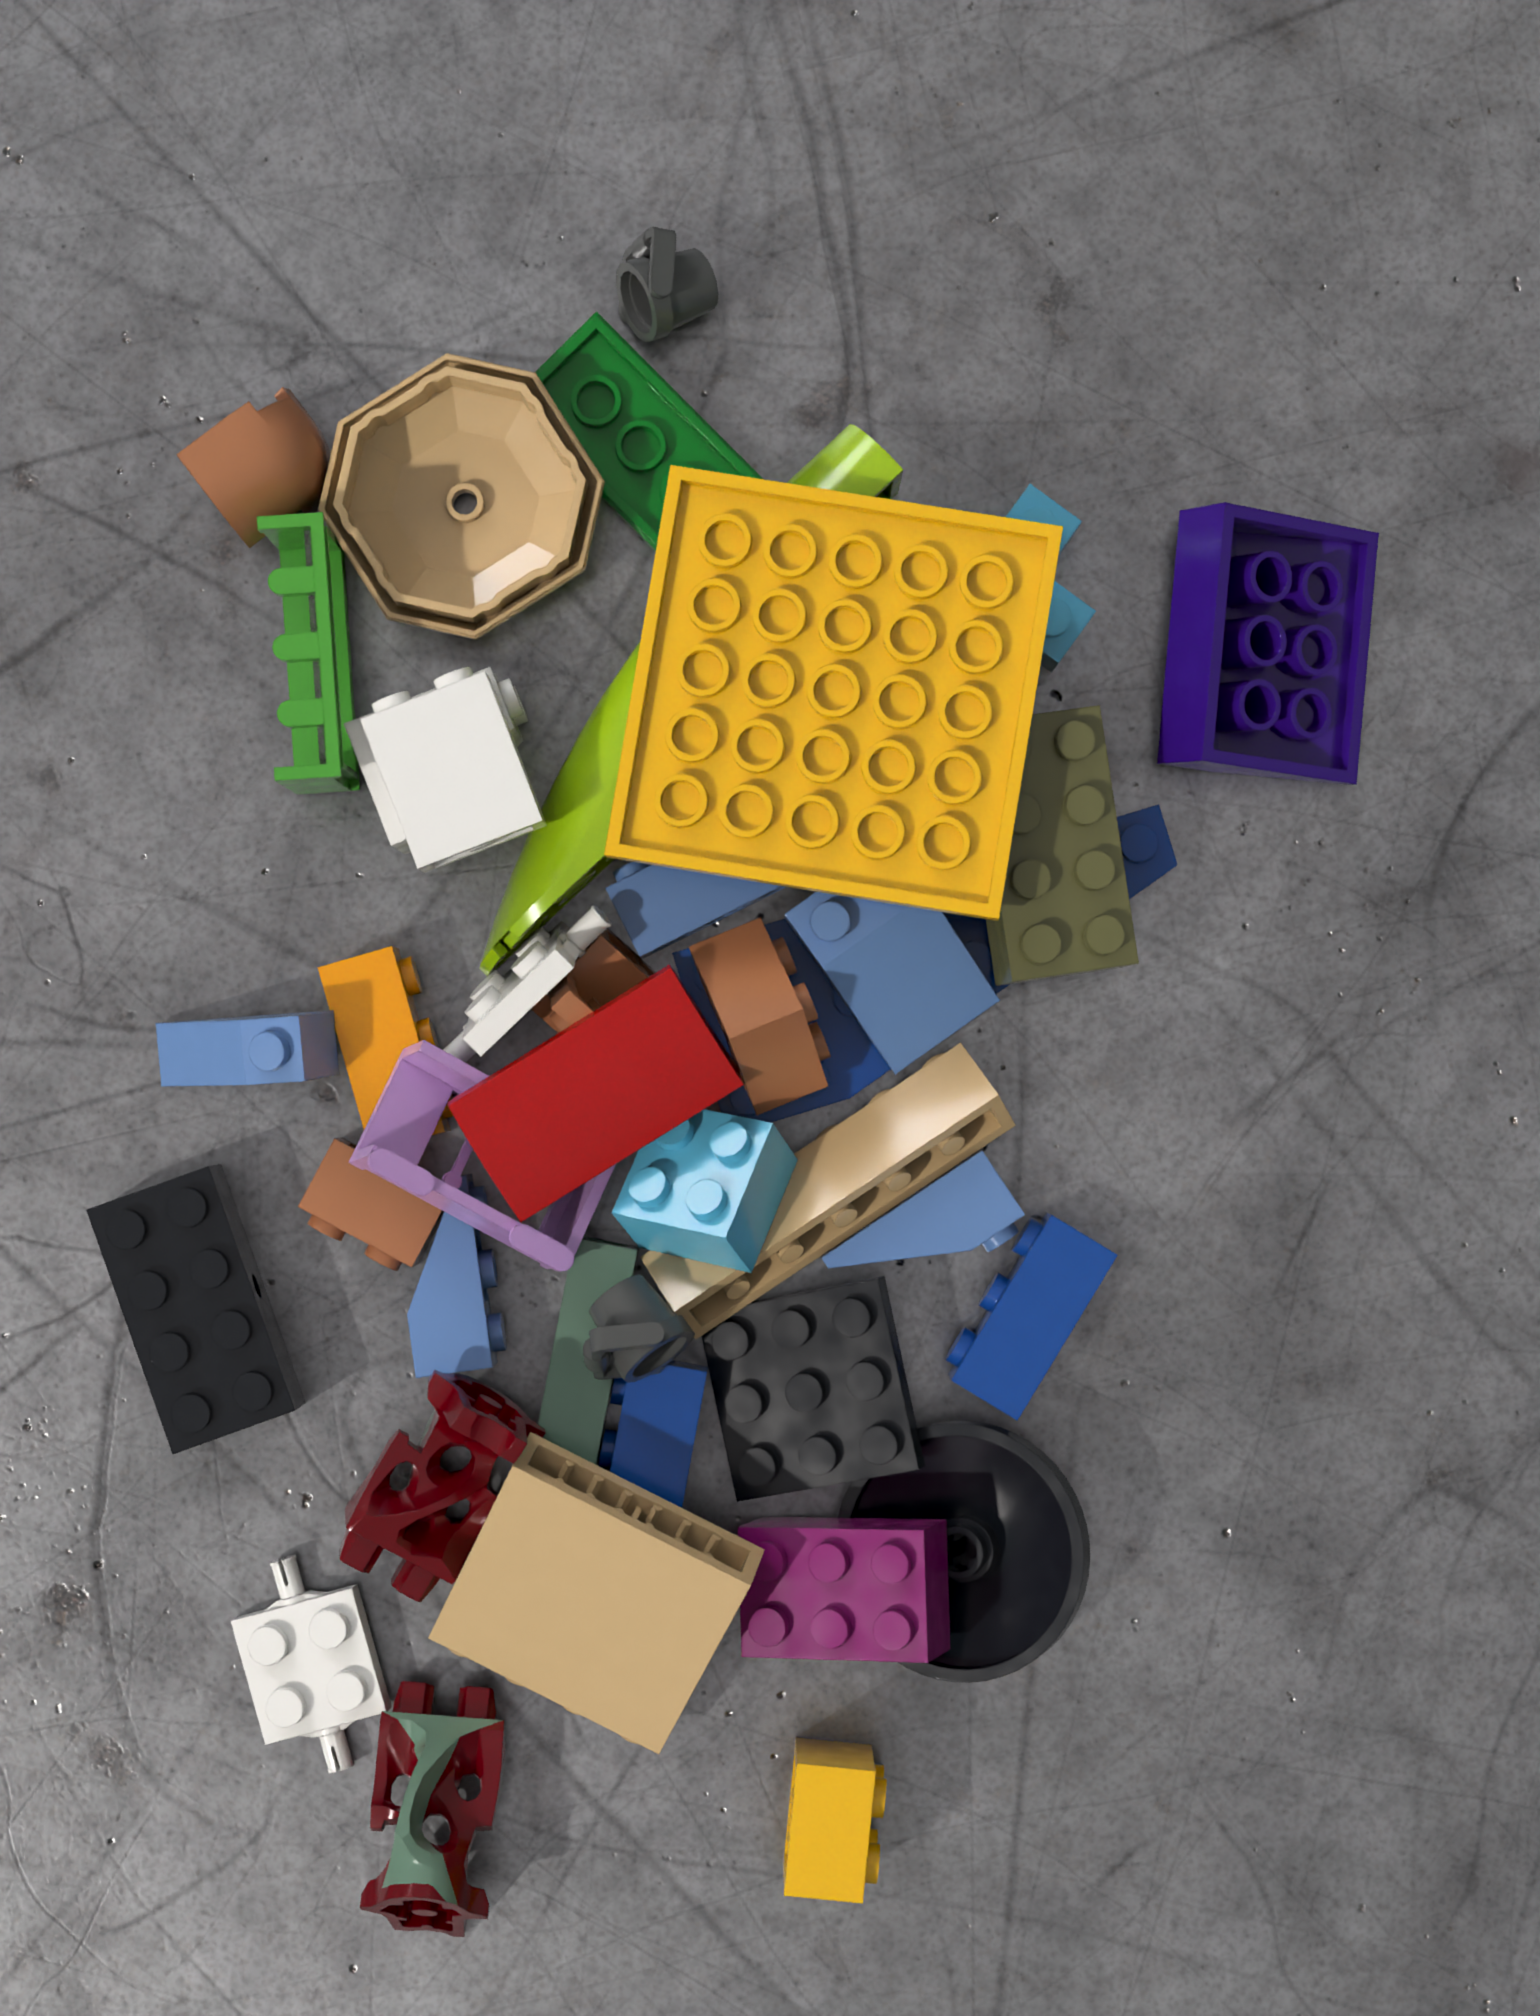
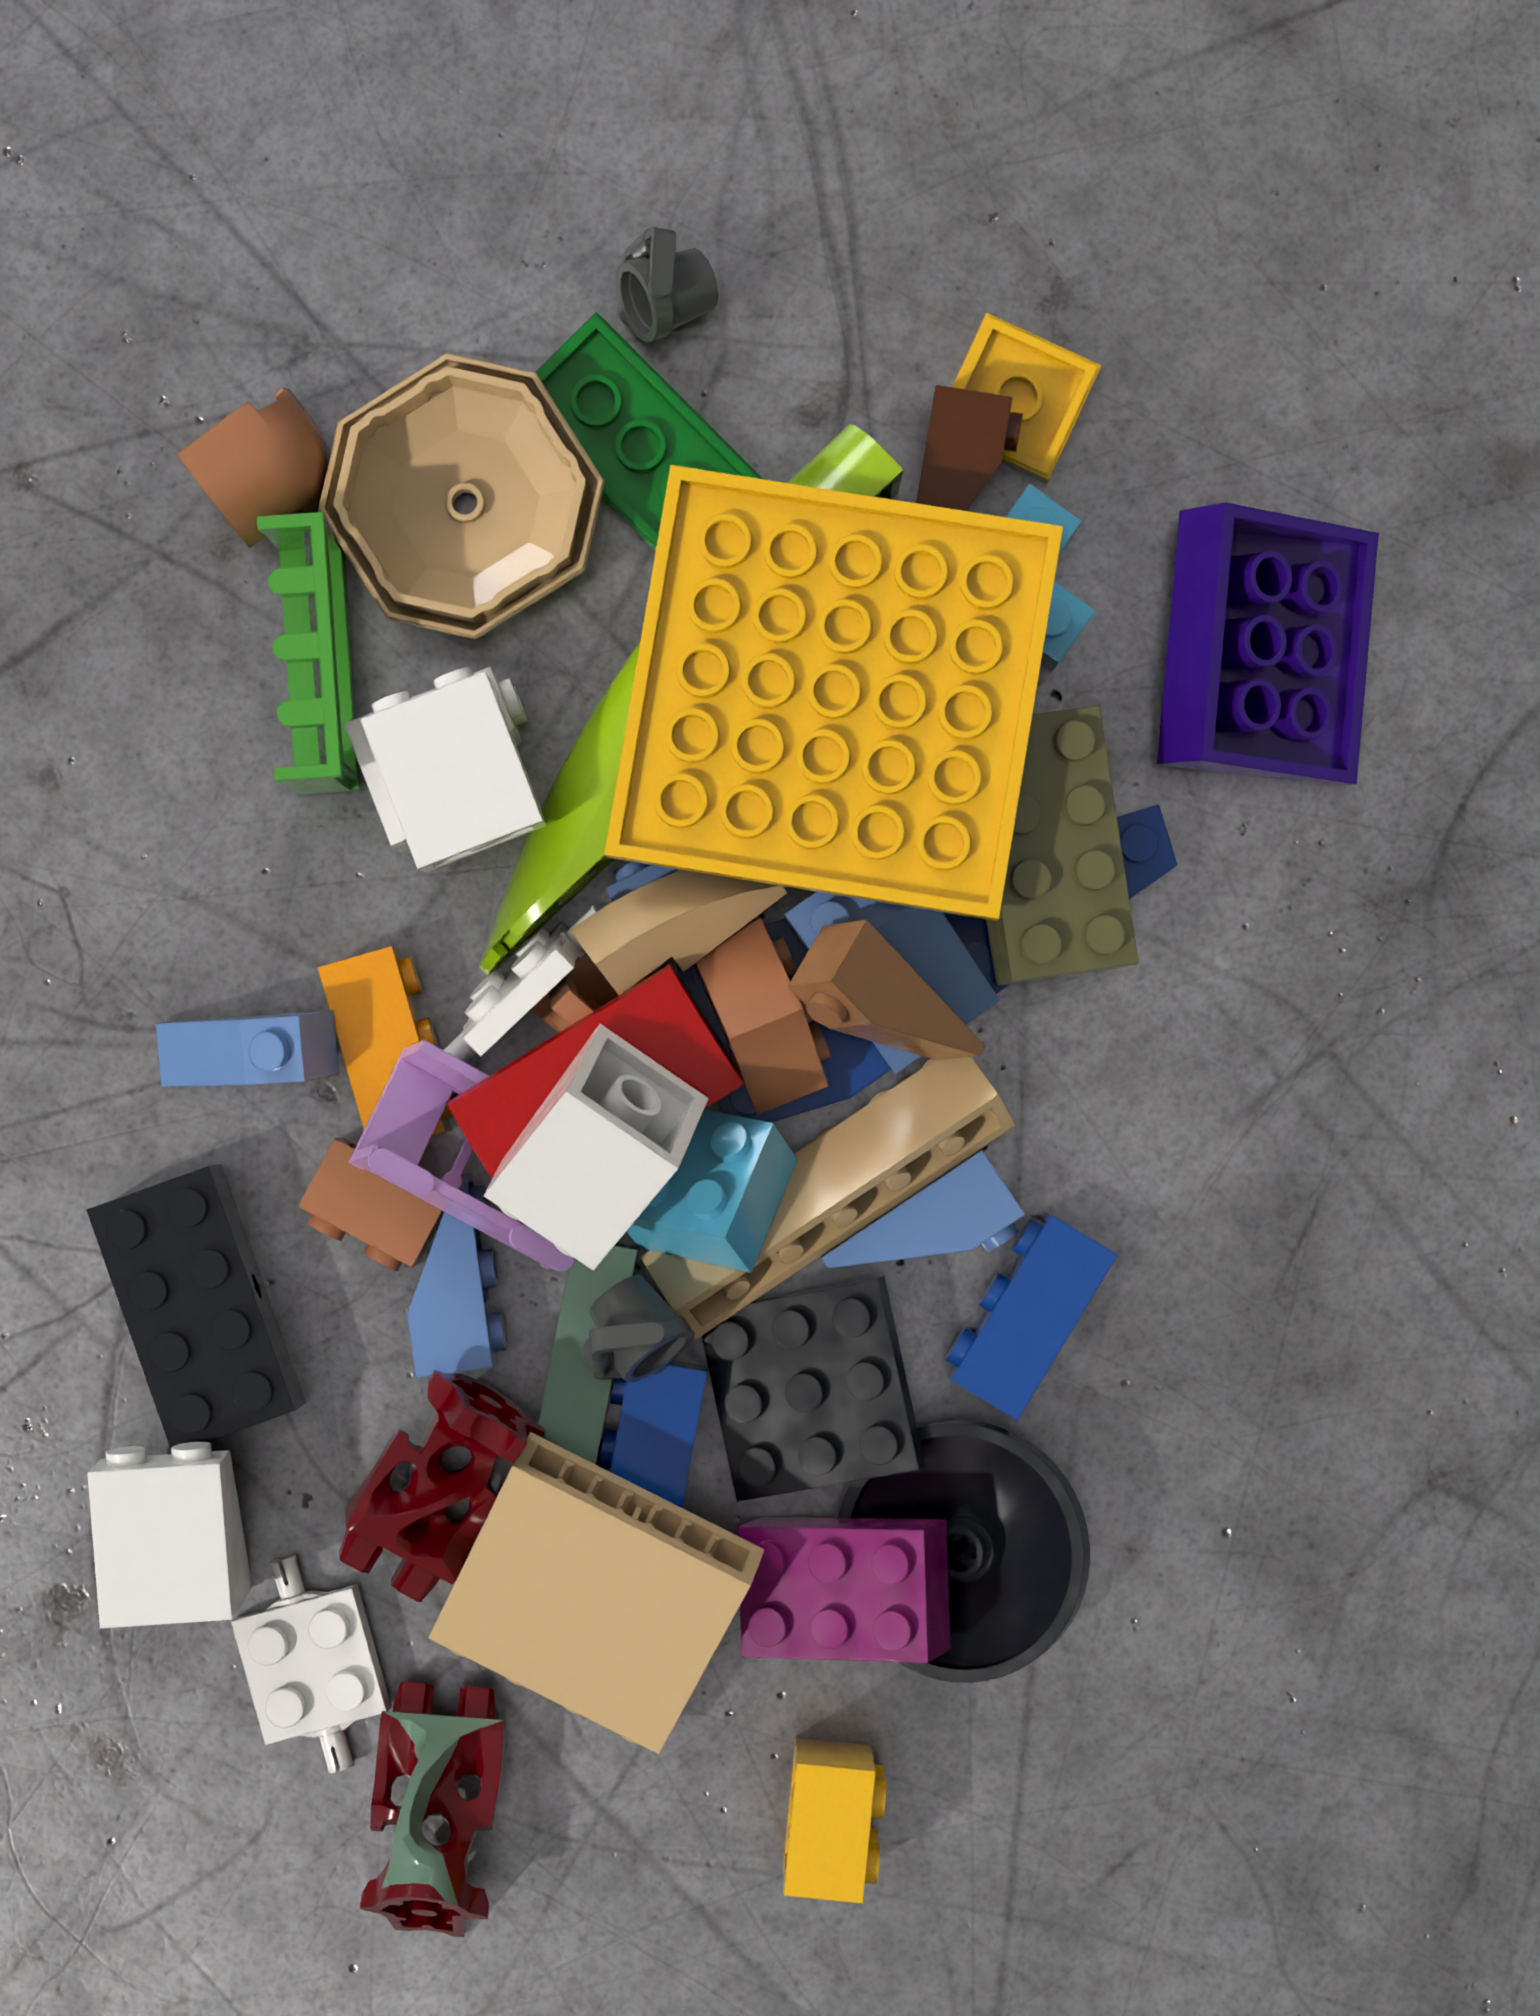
none -> white slope [87,1442,251,1629]
none -> white slope [484,1024,709,1271]
none -> tan slope [570,870,787,995]
none -> medium nougat slope [788,920,985,1060]
none -> reddish brown slope [916,385,1023,511]
none -> yellow tile [952,313,1102,484]

